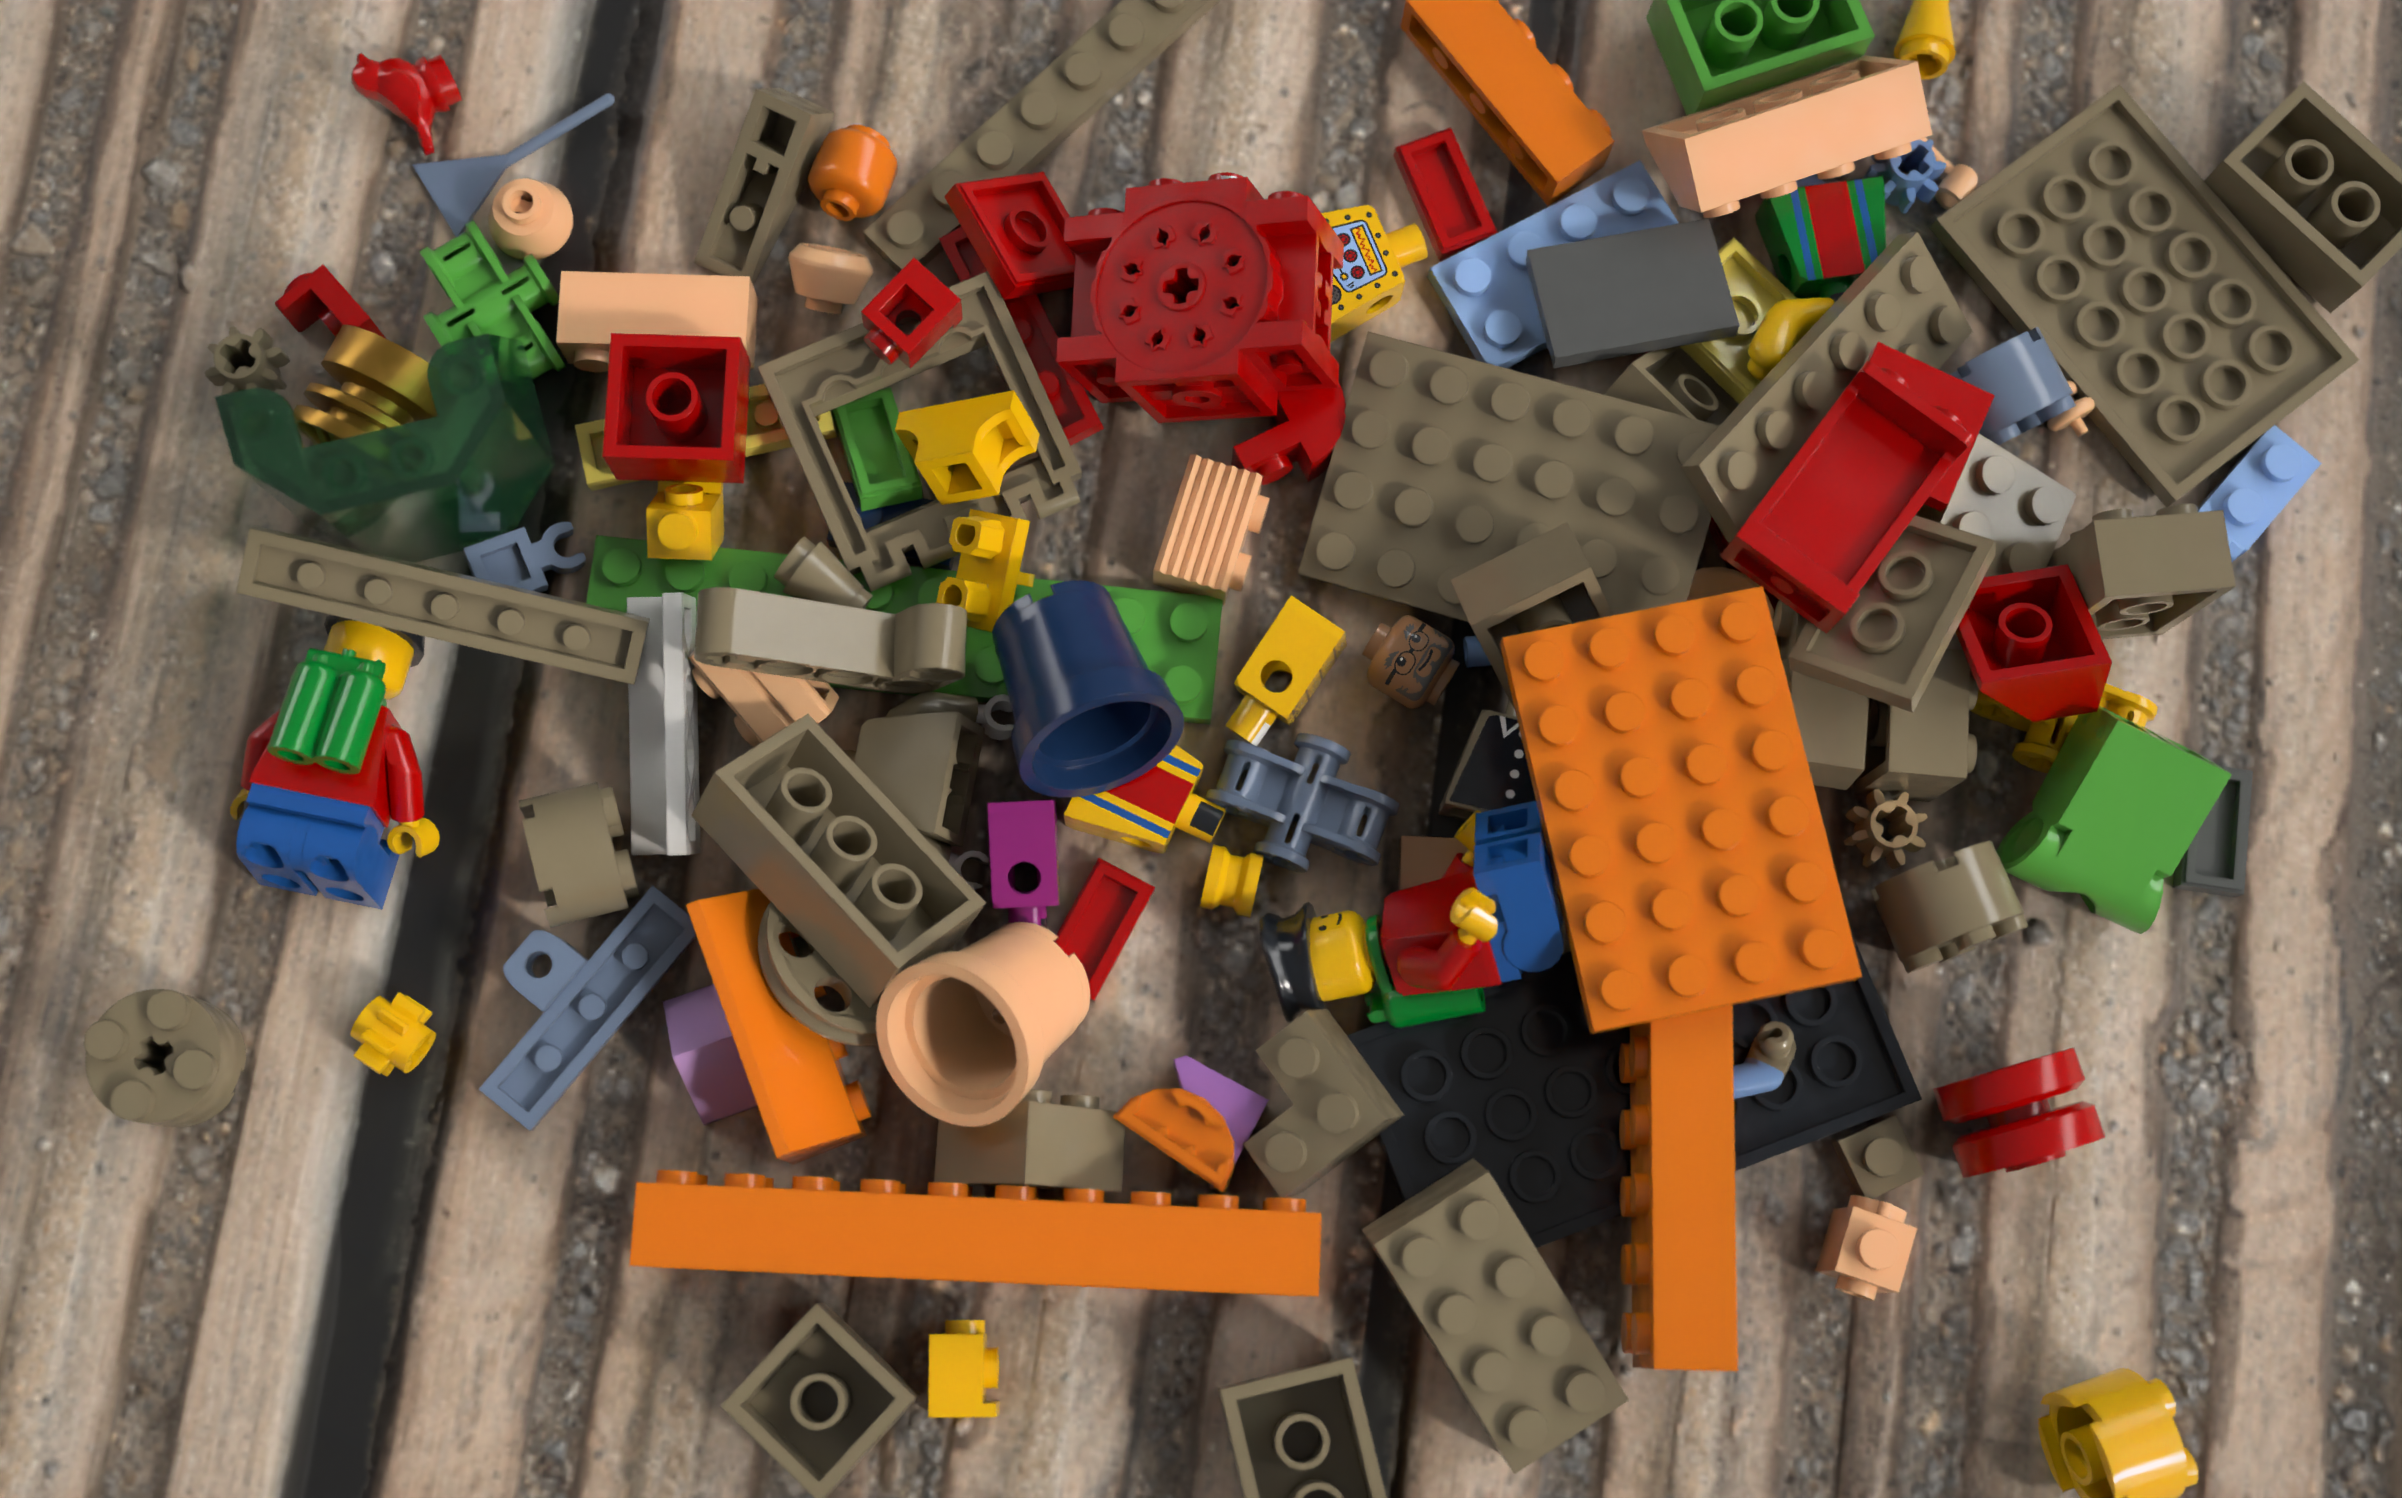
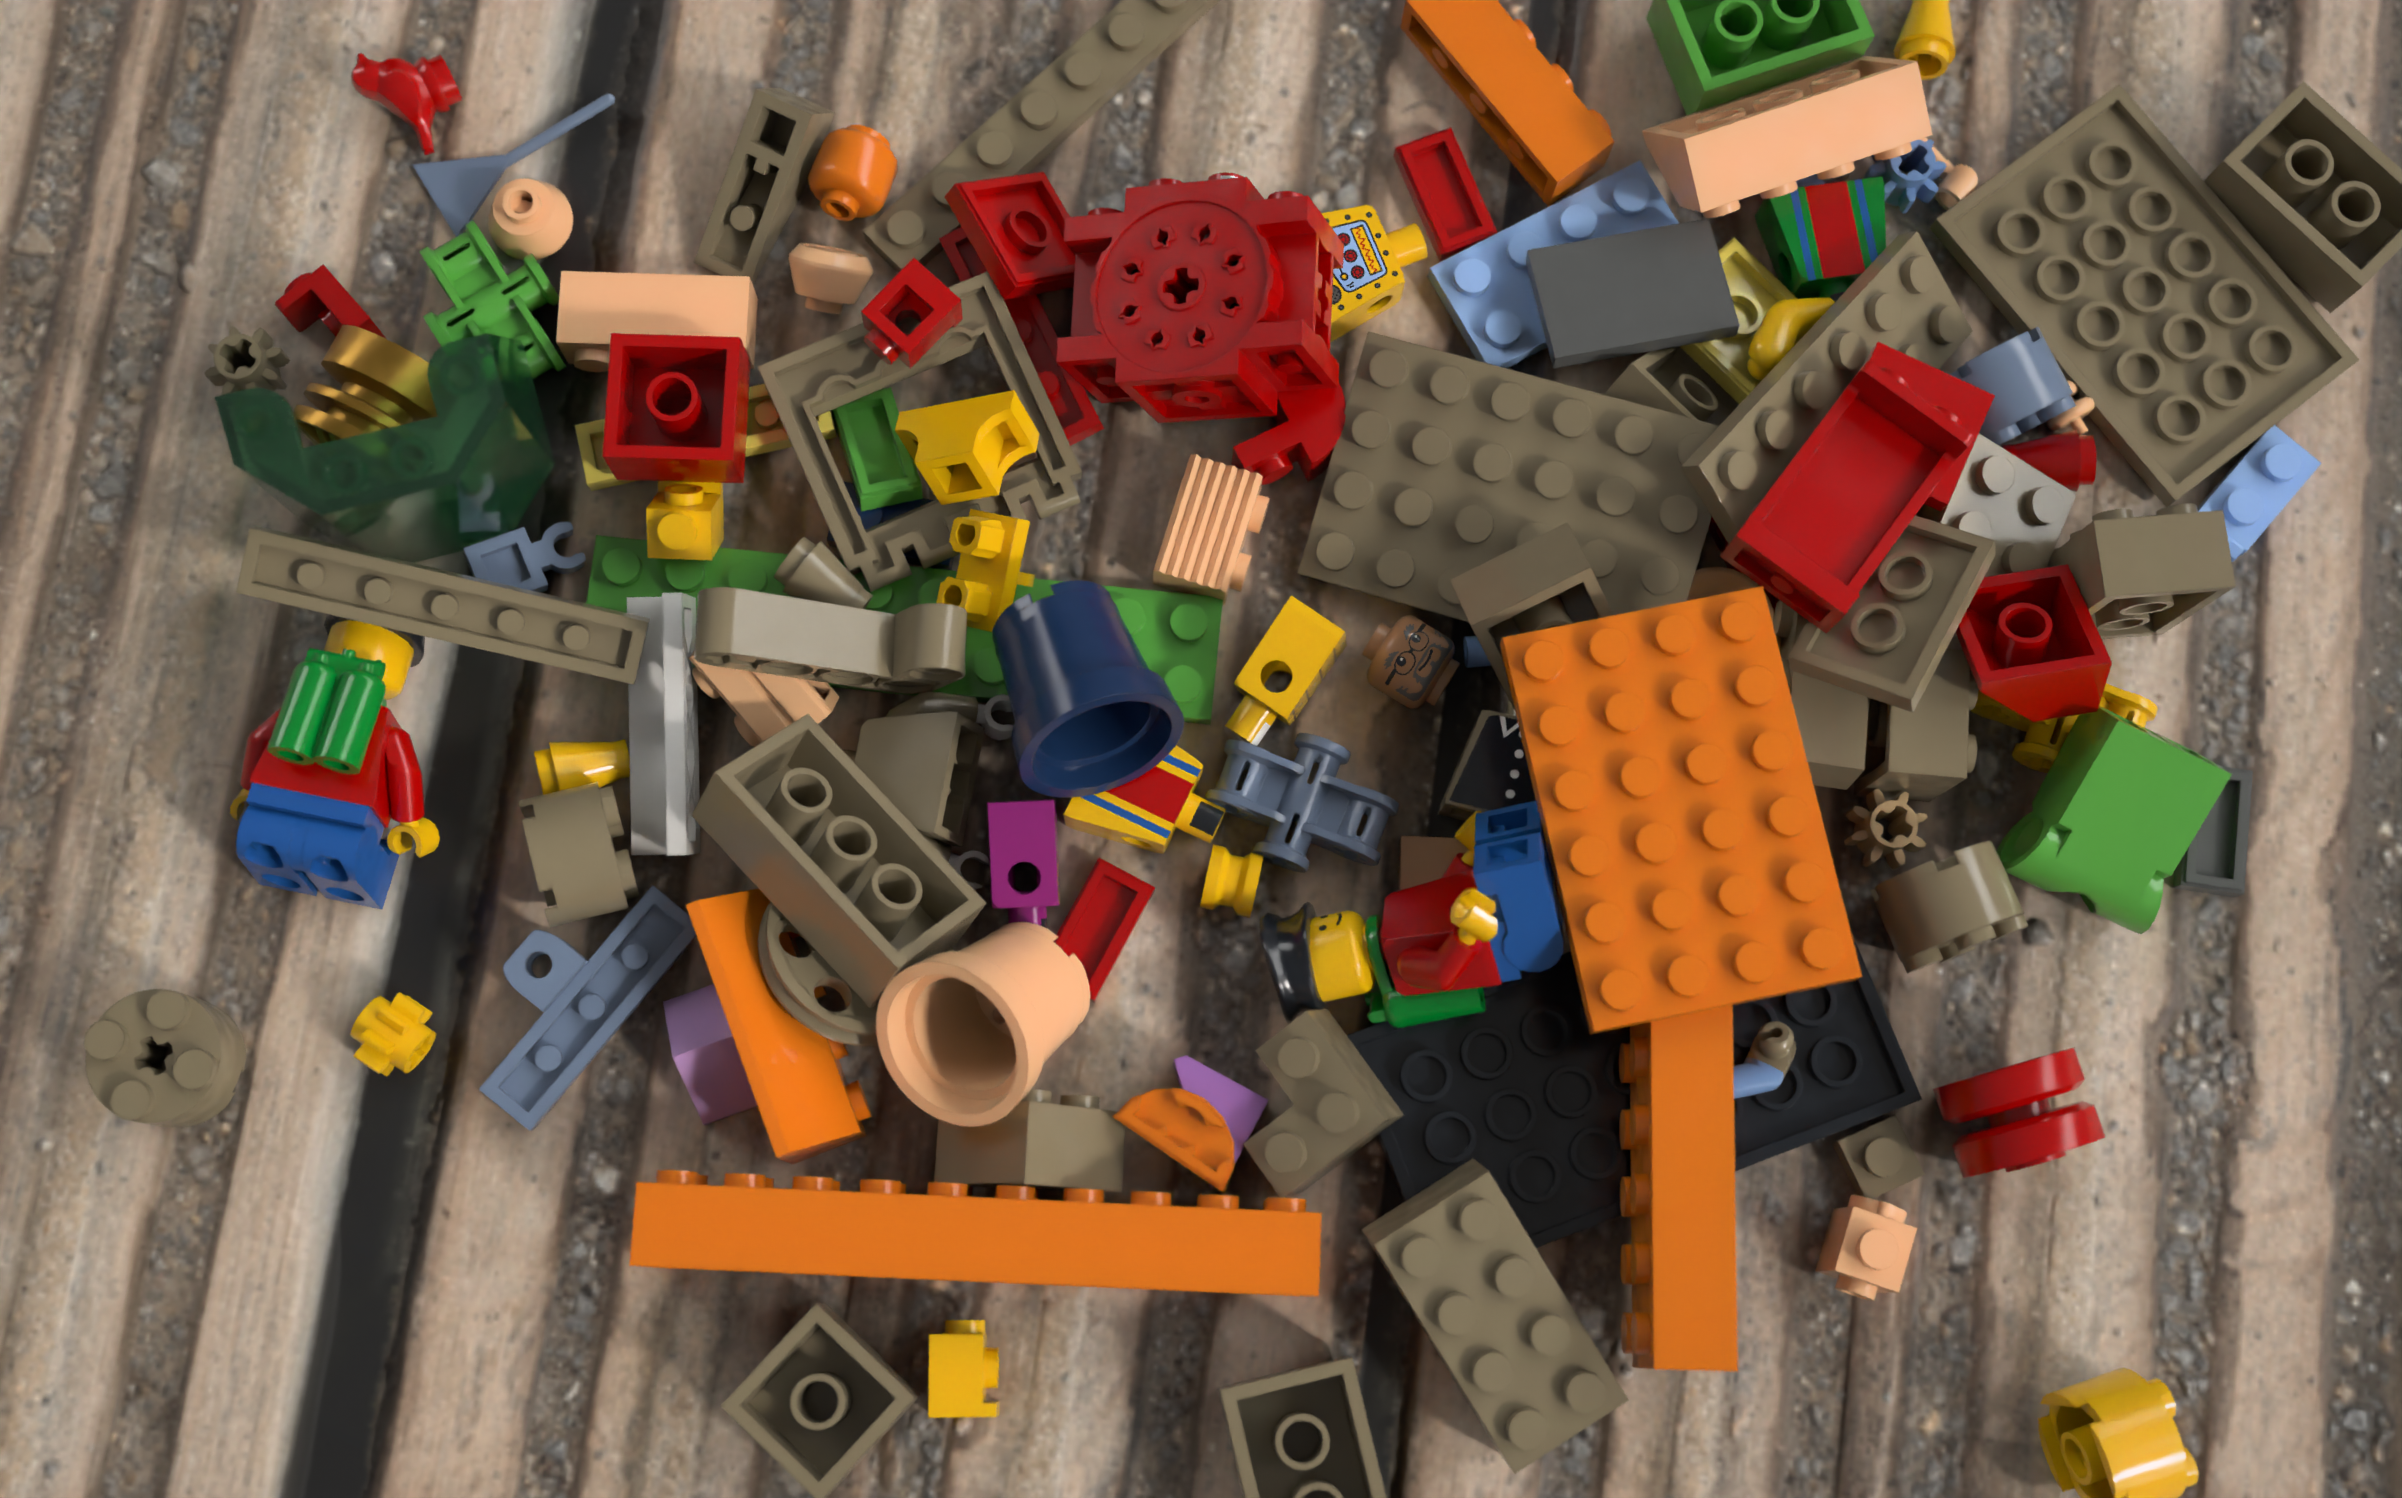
none -> yellow cone [534,739,630,795]
none -> red cone [2001,430,2096,492]

